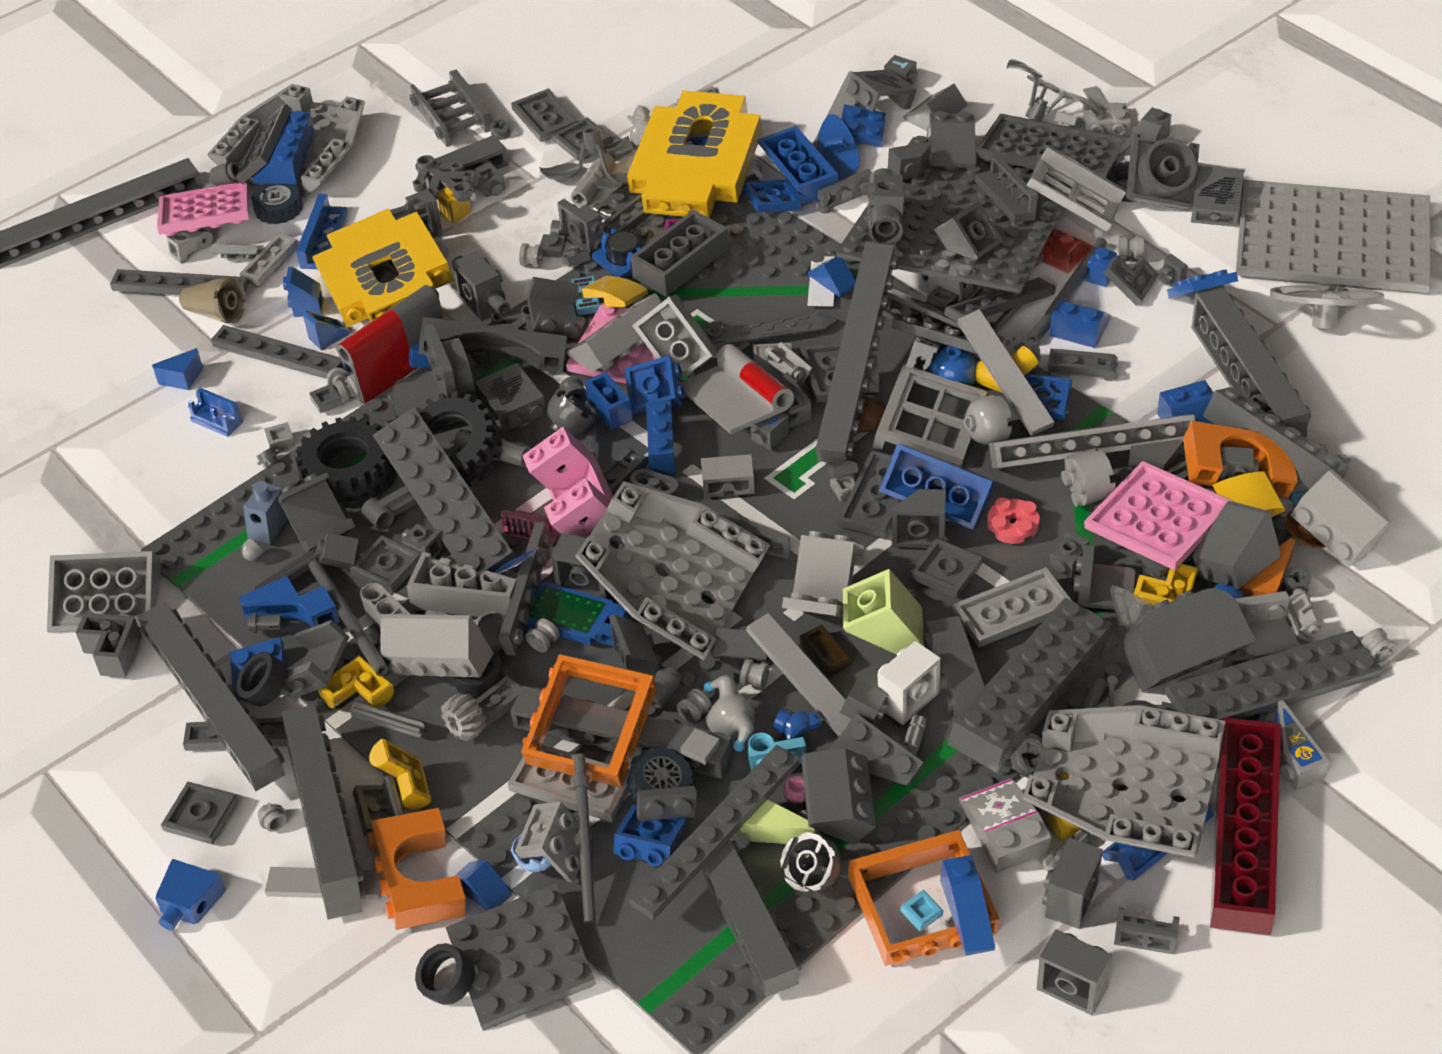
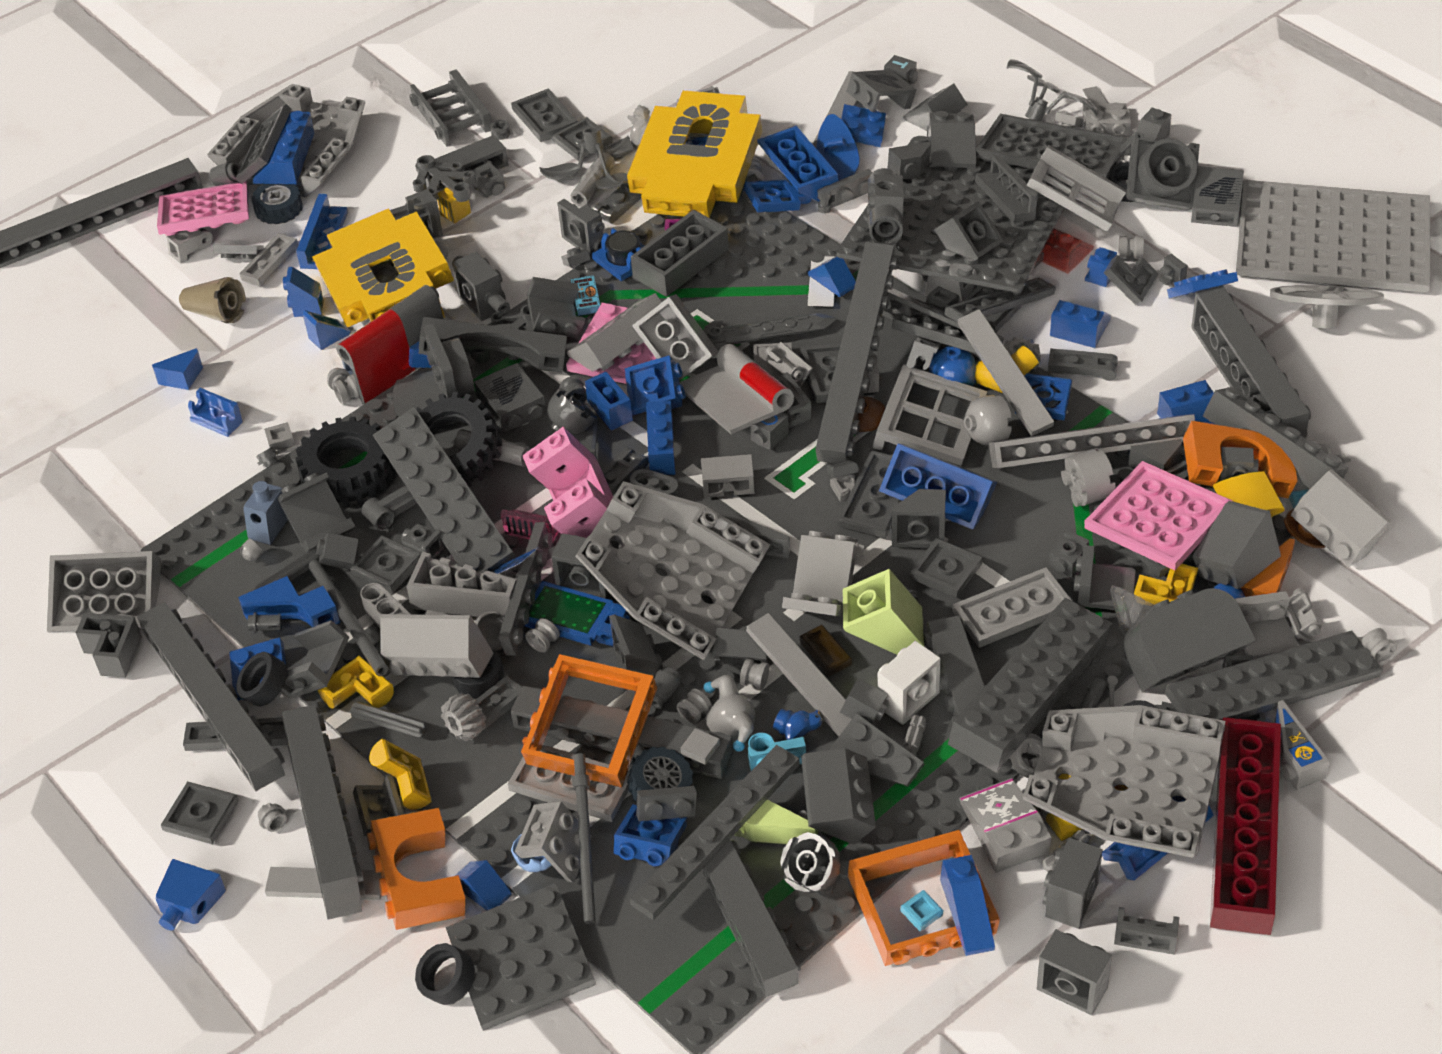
dark grey plate [110,269,249,295] -> none
dark grey plate [211,325,344,379] -> none
dark grey plate [309,384,342,414] -> none
light grey wheel [519,243,543,267] -> none
dark grey plate [540,220,566,258] -> none
yellow slope [582,276,648,307] -> none
dark grey plate [603,194,652,235] -> none
bright pink plate [783,776,806,804] -> none
coral plate [987,497,1040,544] -> none
dark grey piece [1028,238,1107,344] -> none
dark grey wheel [1281,567,1311,597] -> none

